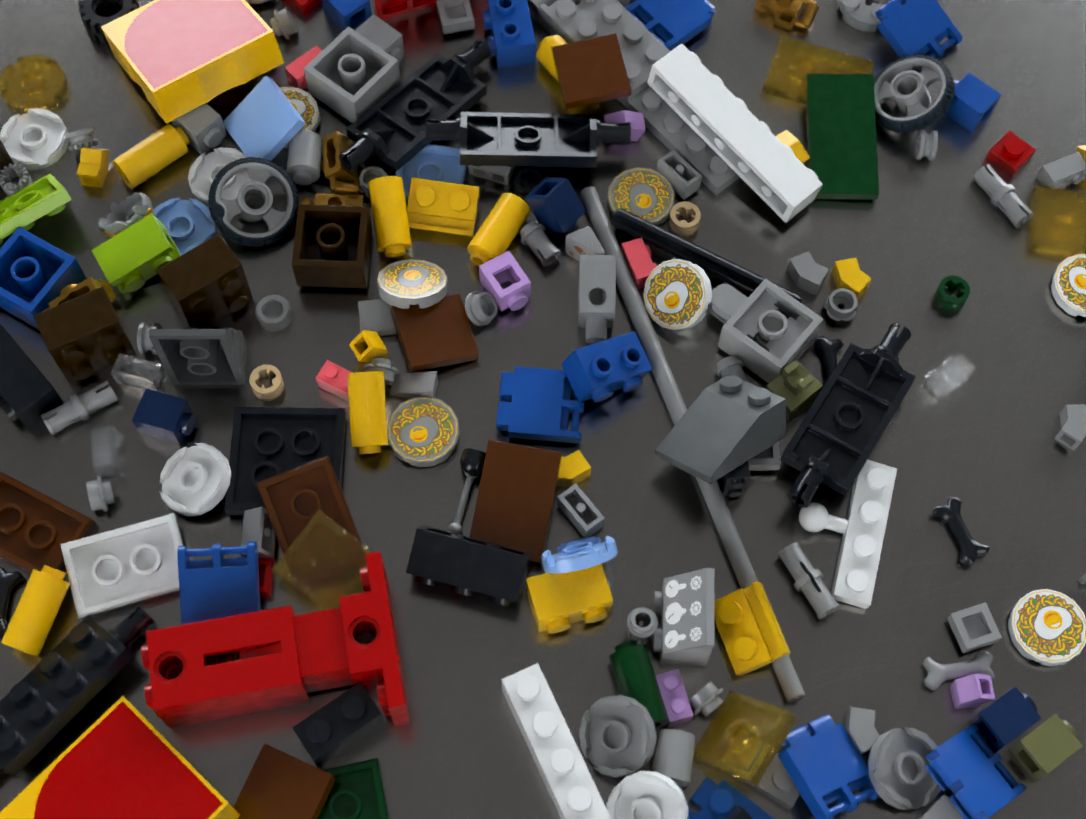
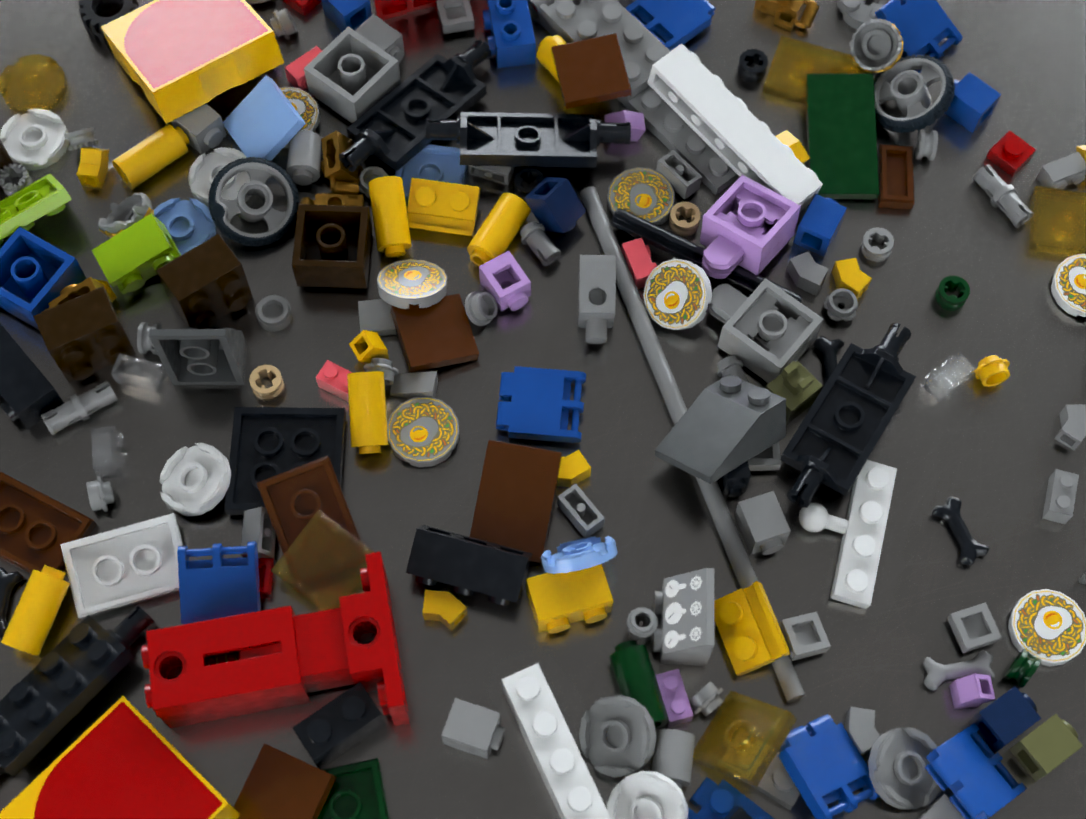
dark blue brick [132,388,195,447] -> none
hinge [448,448,486,534] -> none
blue brick [561,331,653,402] -> none
light grey slope [565,226,605,261] -> none
light grey pin [777,542,840,619] -> none
none -> yellow piece [423,590,468,631]
none -> light grey brick [441,698,506,759]
none -> lavender brick [700,175,801,279]
none -> light grey brick [734,491,791,555]
none -> black bush [737,49,768,82]
none -> light grey plate [779,611,831,661]
none -> blue brick [793,194,847,257]
none -> light grey hair [850,19,903,73]
none -> light grey bush [861,227,894,262]
none -> reddish brown tile [877,144,915,210]
none -> yellow plate [975,355,1010,387]
none -> dark green bush [1004,649,1041,689]
none -> light grey piece [1042,469,1079,524]

